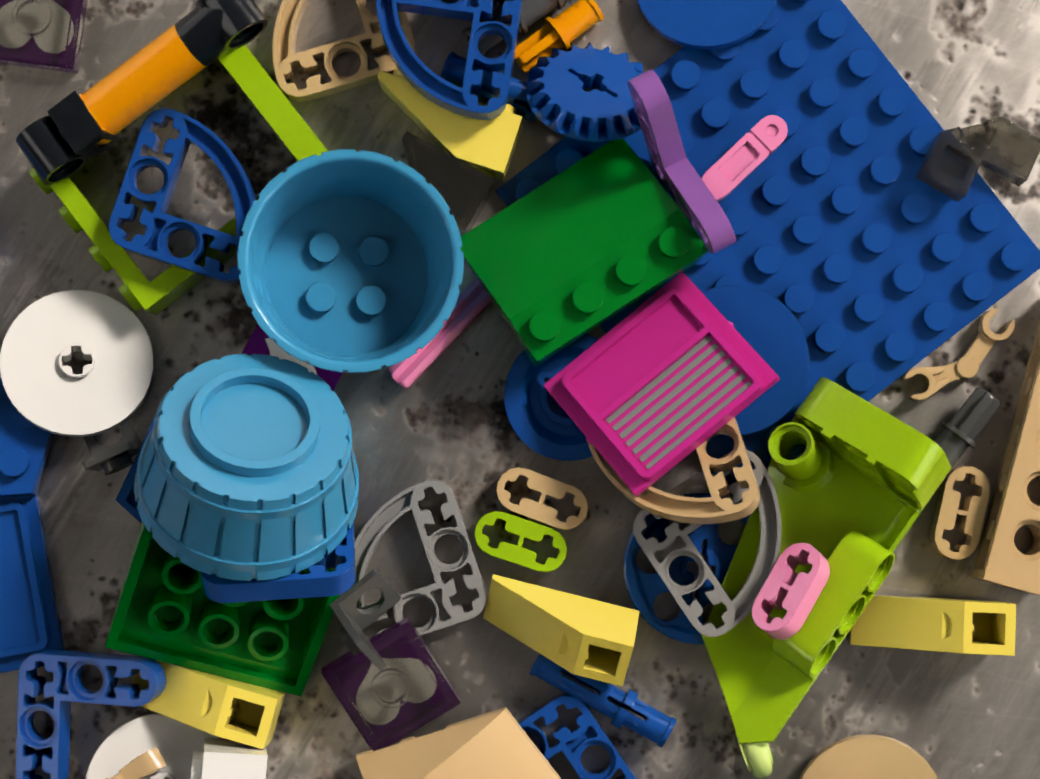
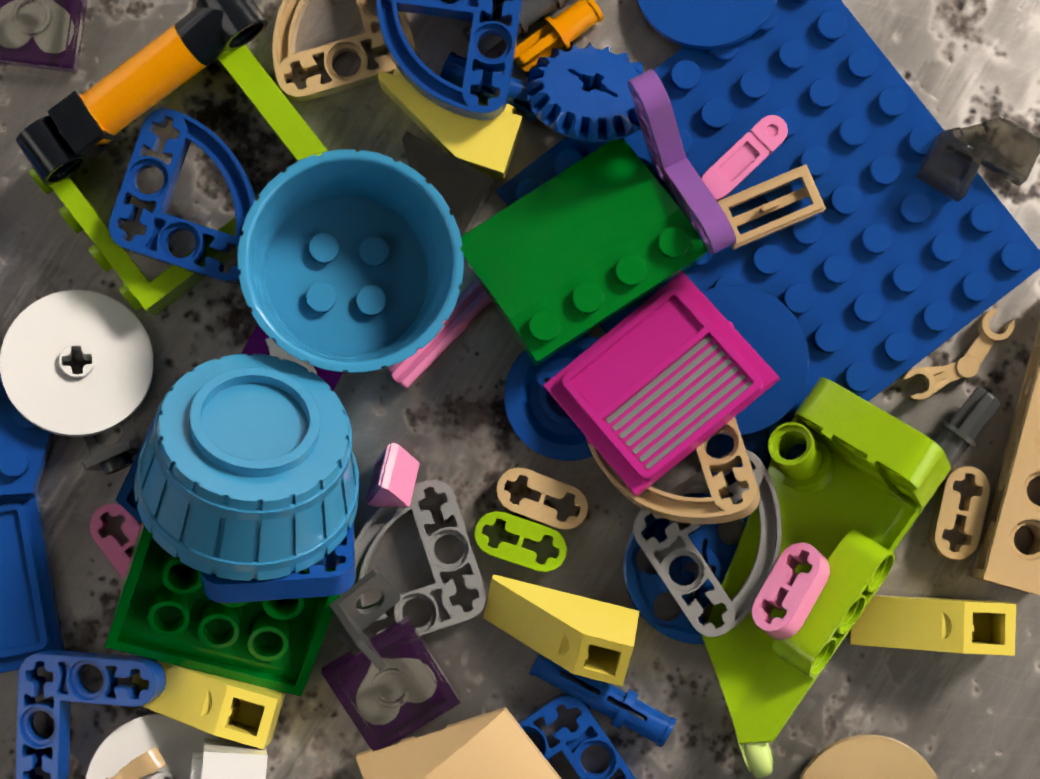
none -> bright pink beam [90,504,141,580]
none -> bright pink slope [366,443,420,507]
none -> tan tile [717,164,826,250]

